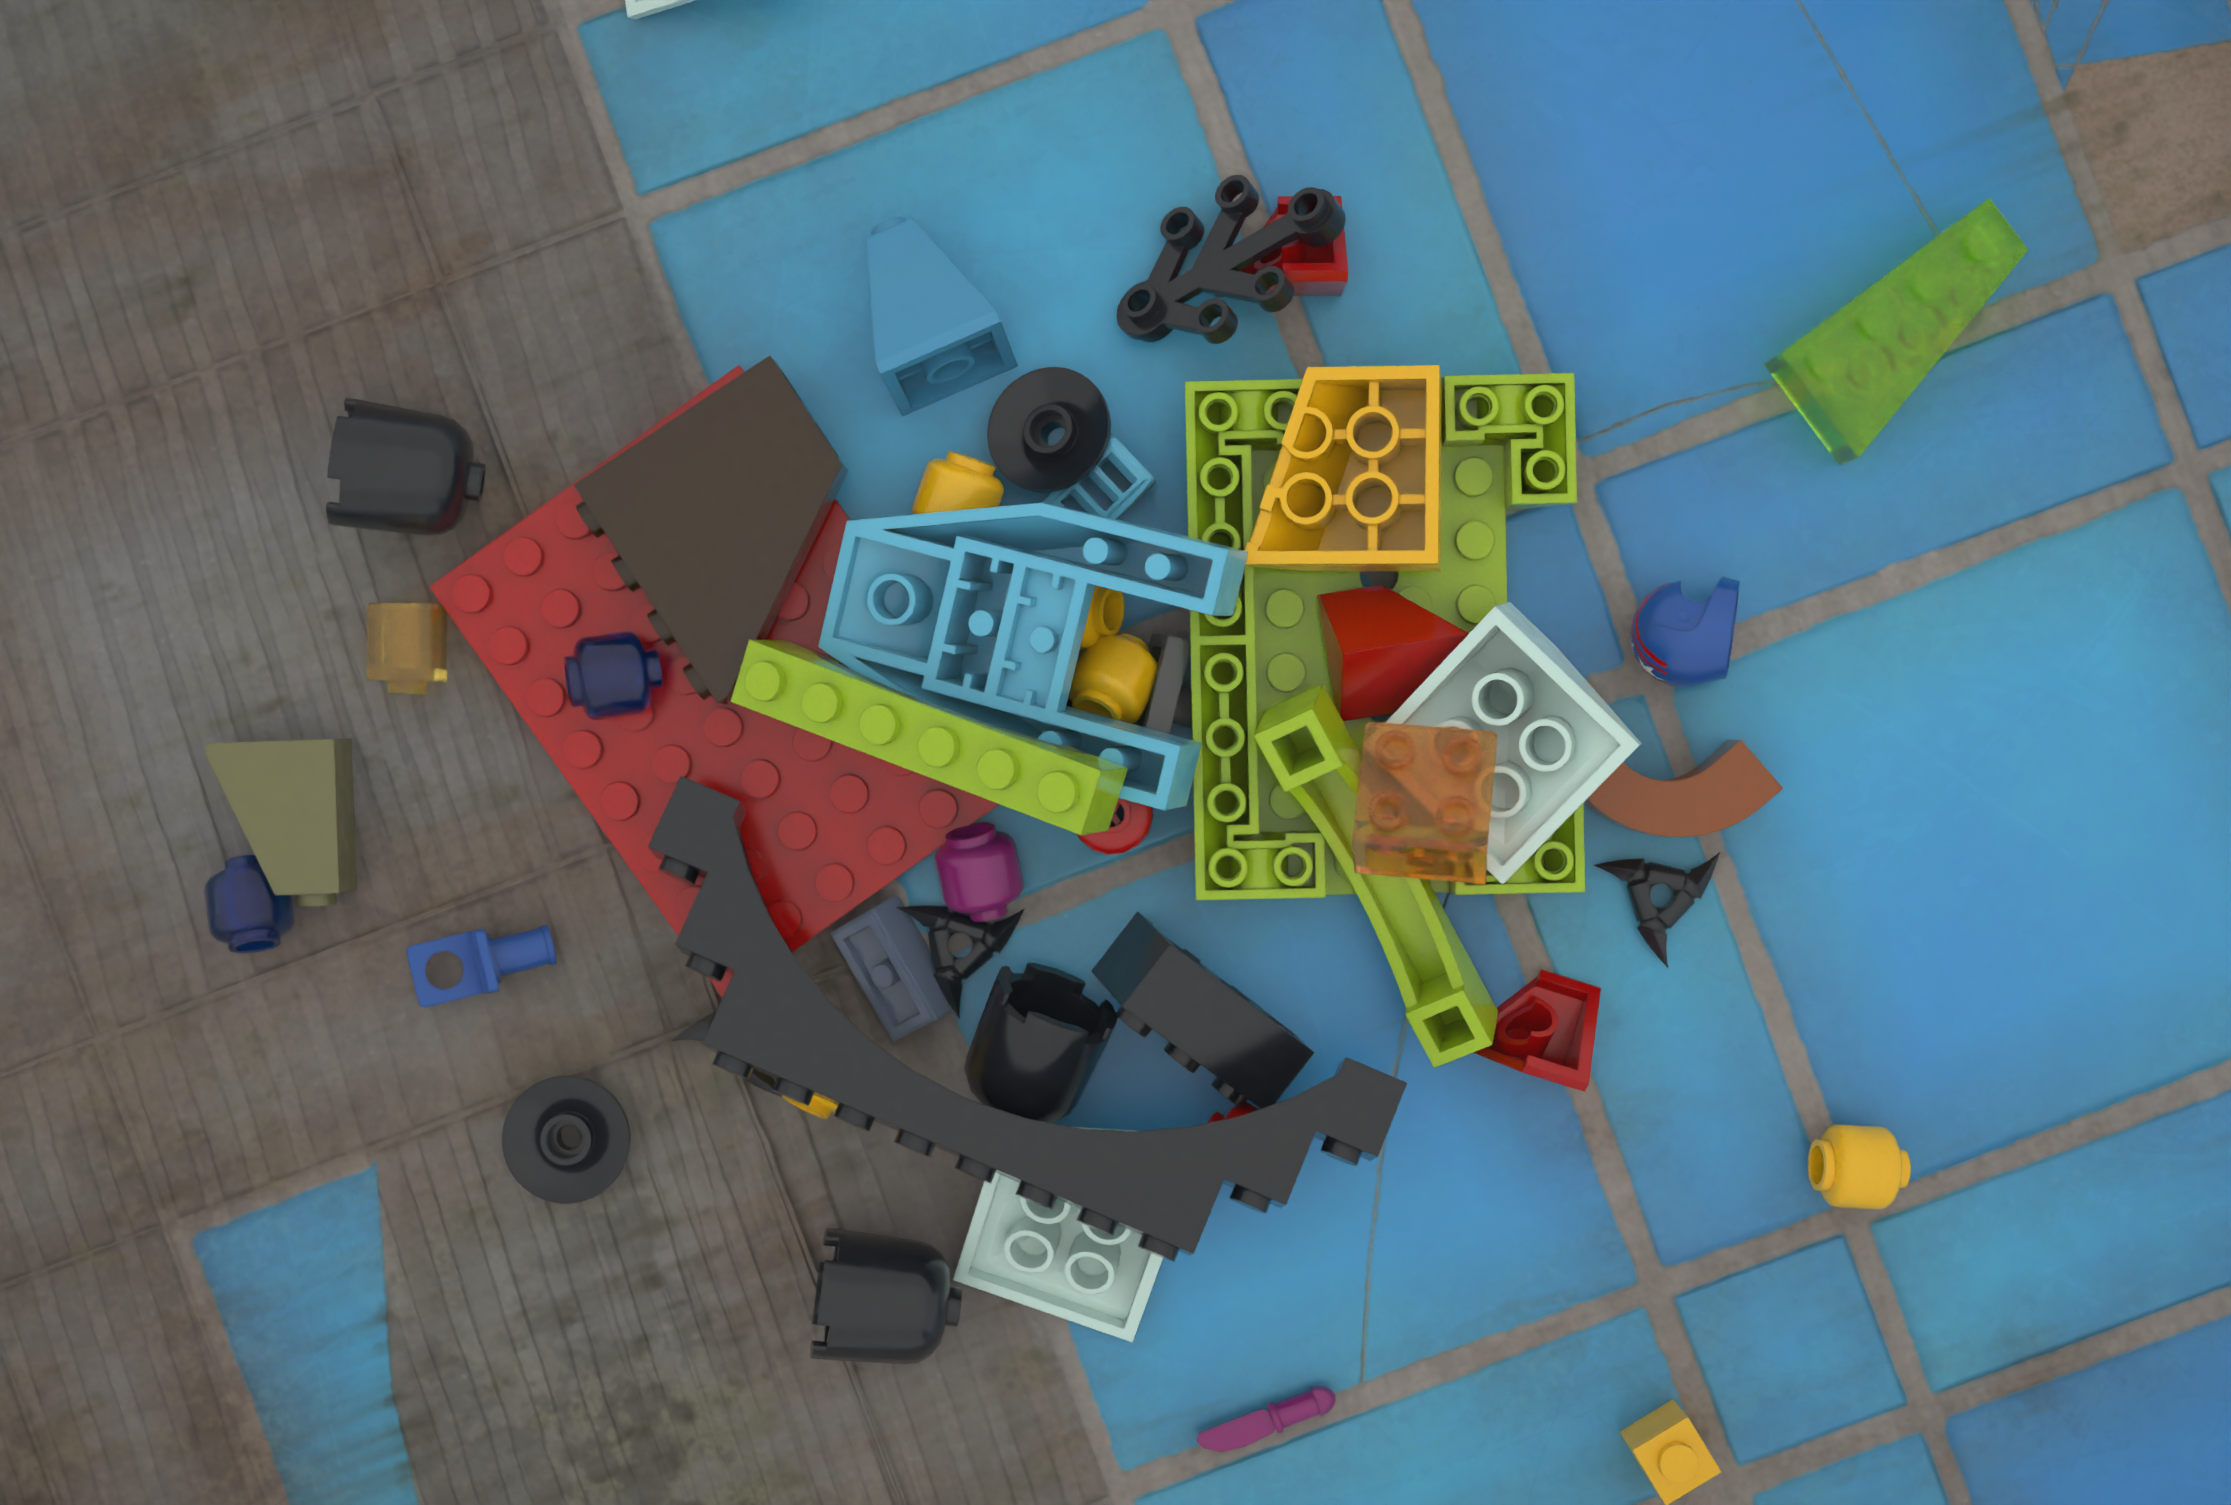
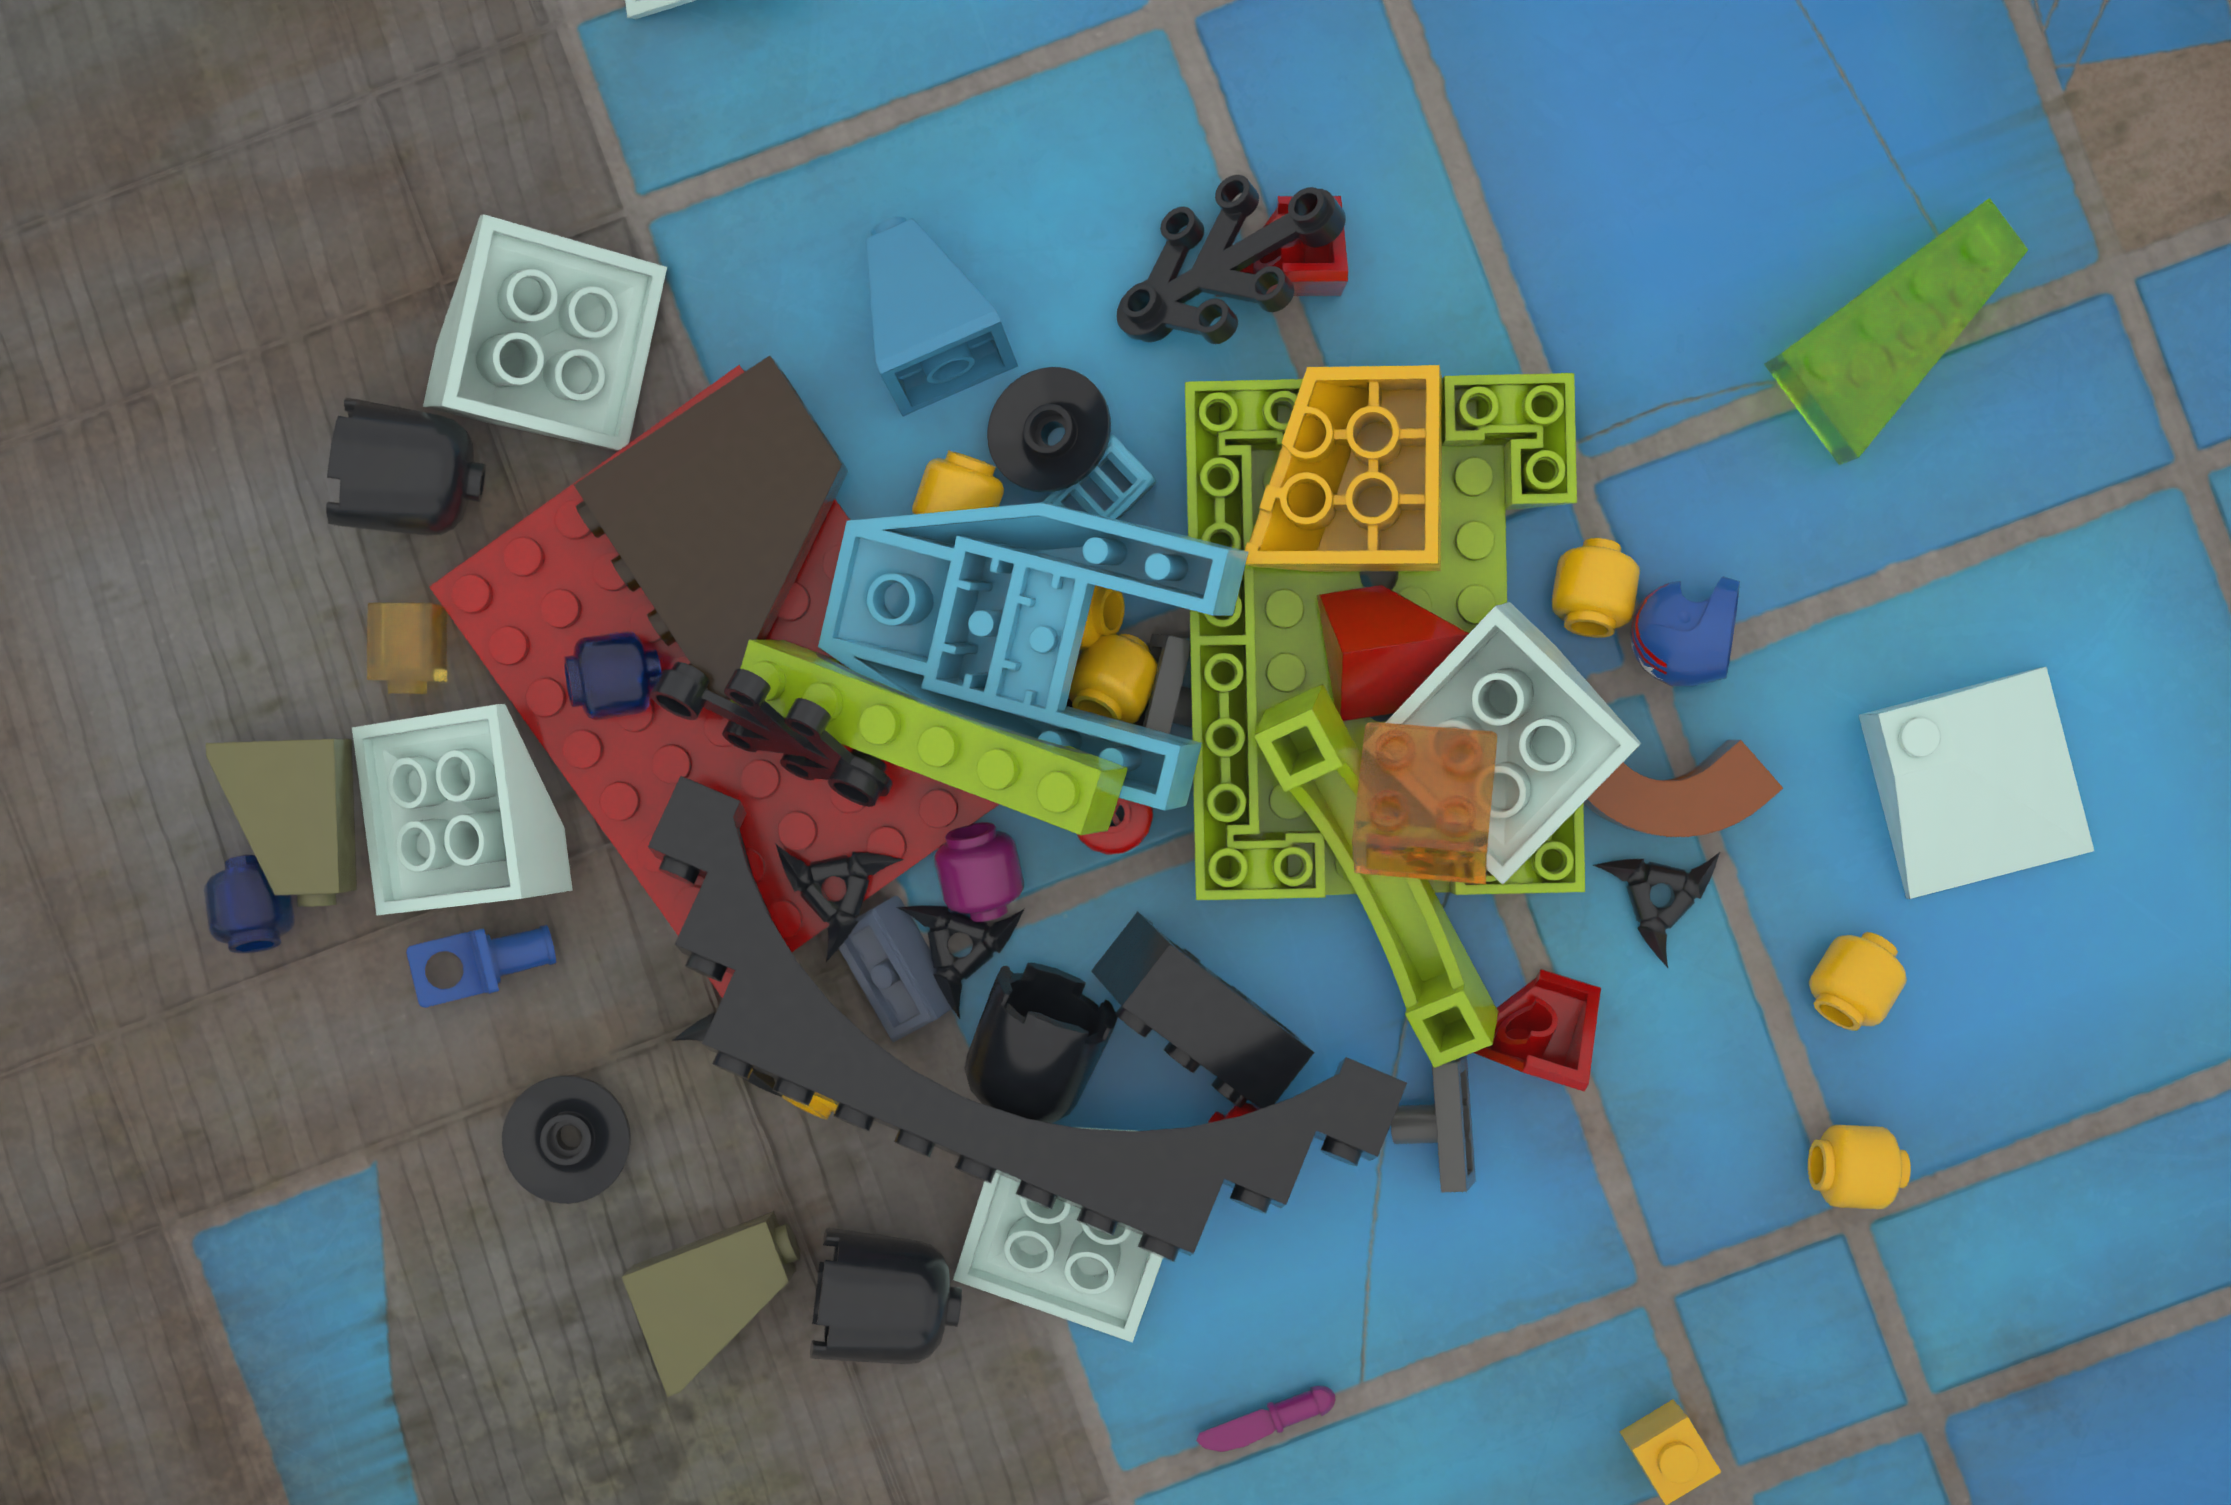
none -> light aqua slope [352,704,573,916]
none -> light aqua slope [423,214,667,451]
none -> olive slope [622,1211,800,1397]
none -> black plant [650,662,893,807]
none -> black piece [775,843,904,962]
none -> dark grey tile [1391,1055,1476,1192]
none -> yellow head [1552,538,1640,638]
none -> yellow head [1809,932,1907,1031]
none -> light aqua slope [1859,667,2094,899]

